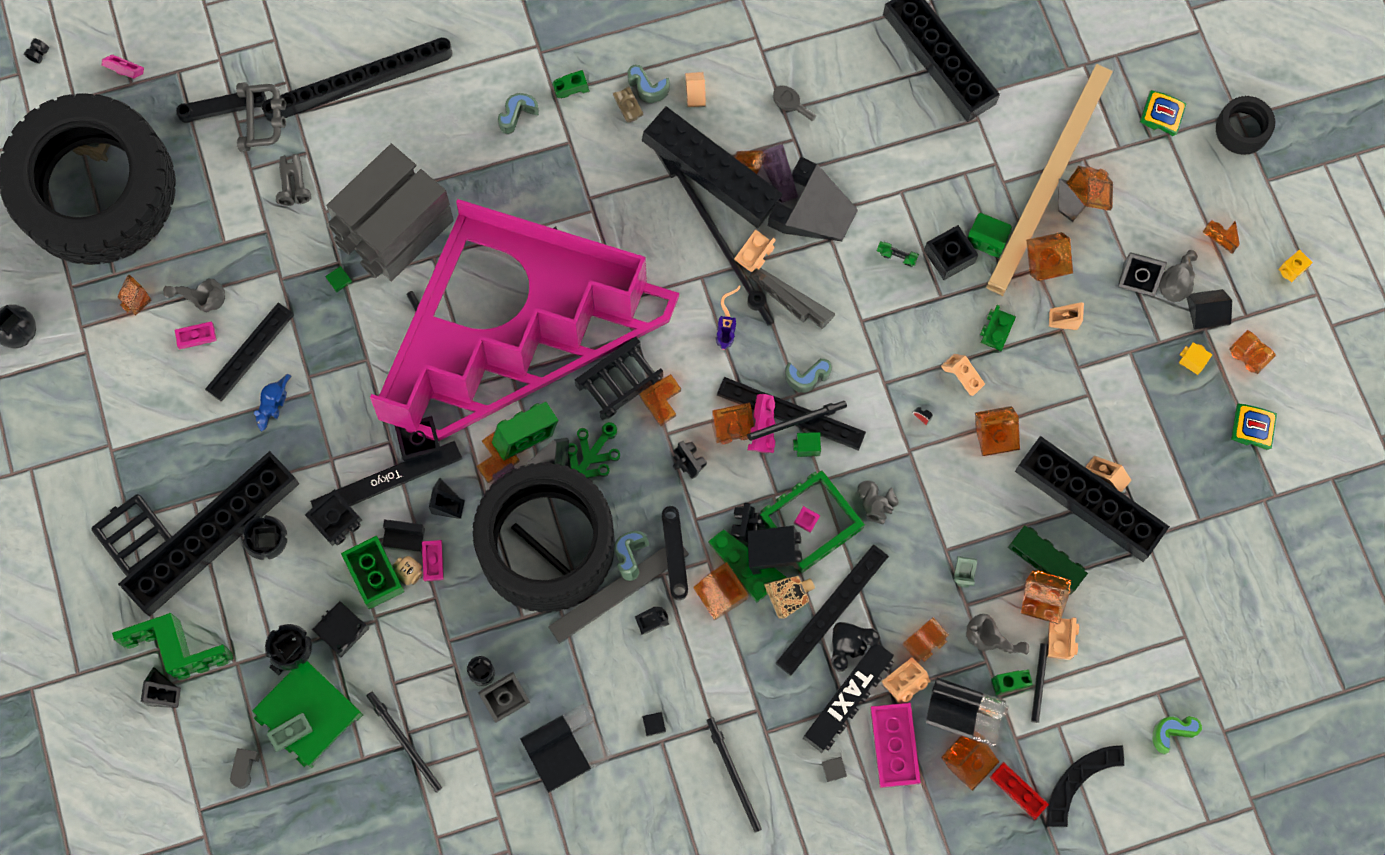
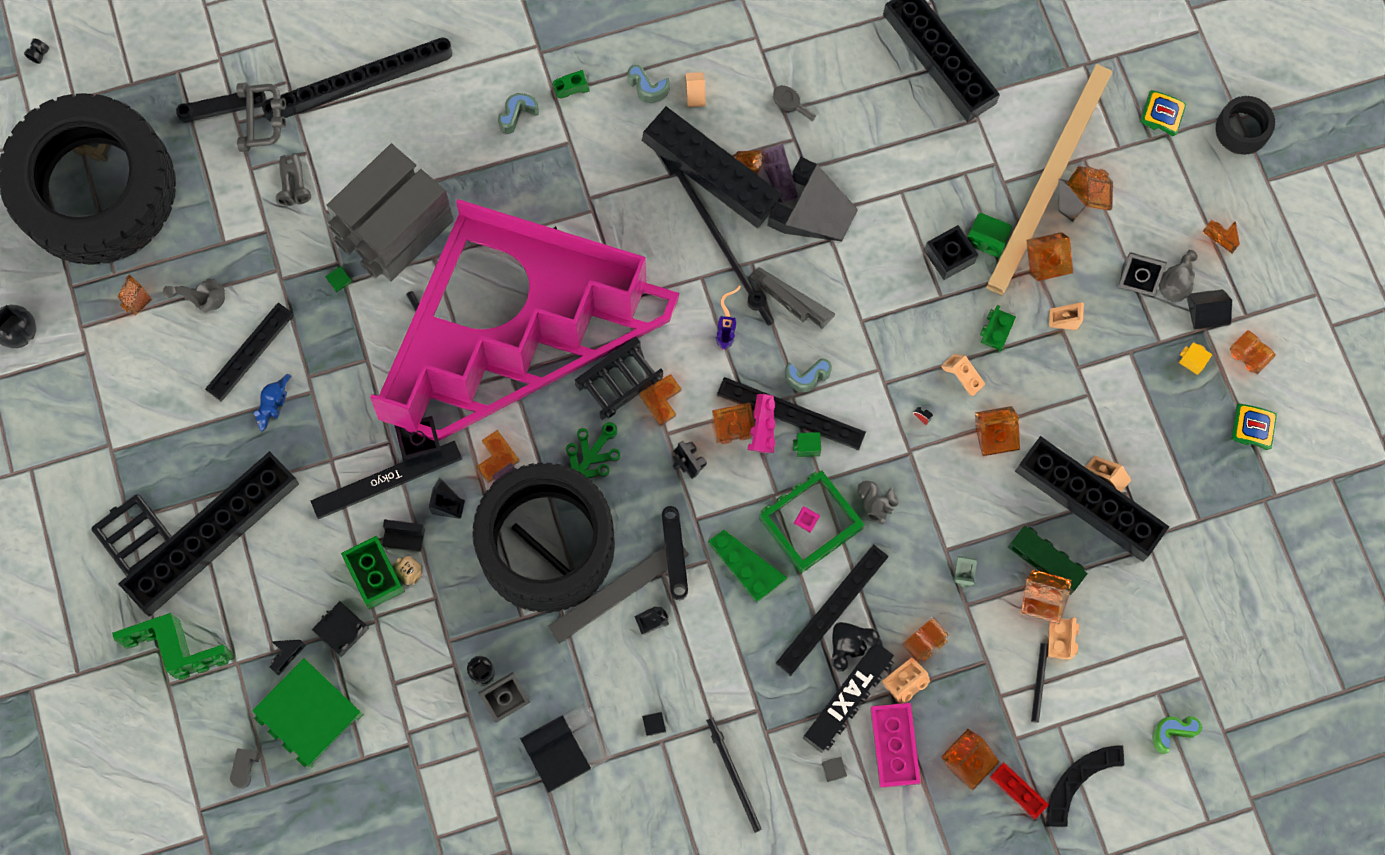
dark pink plate [101,55,144,79] -> none
black slope [140,667,181,708] -> none
dark pink plate [174,321,217,350] -> none
black piece [242,515,288,560] -> none
black piece [265,624,312,671] -> none
sand green plate [266,713,313,752] -> none
black plate [305,489,362,546] -> none
black bar [366,691,442,793] -> none
dark pink plate [422,540,444,581] -> none
green brick [491,402,558,461] -> none
black slope [526,438,569,466] -> none
dark tan hips [613,86,643,122] -> none
sand green animal [614,531,649,581] -> none
clear orange slope [693,562,748,621] -> none
black hips [731,503,764,542] -> none
light nougat bracket [734,229,776,273] -> none
black bar [747,401,847,441] -> none
black panel [748,525,802,575] -> none
torso [764,576,815,619] -> none
green piece [877,241,919,267] -> none
black door [925,677,1009,747] -> none
dark grey hair [966,613,1029,655] -> none
green leg [991,670,1033,696] -> none
yellow brick [1278,249,1313,283] -> none

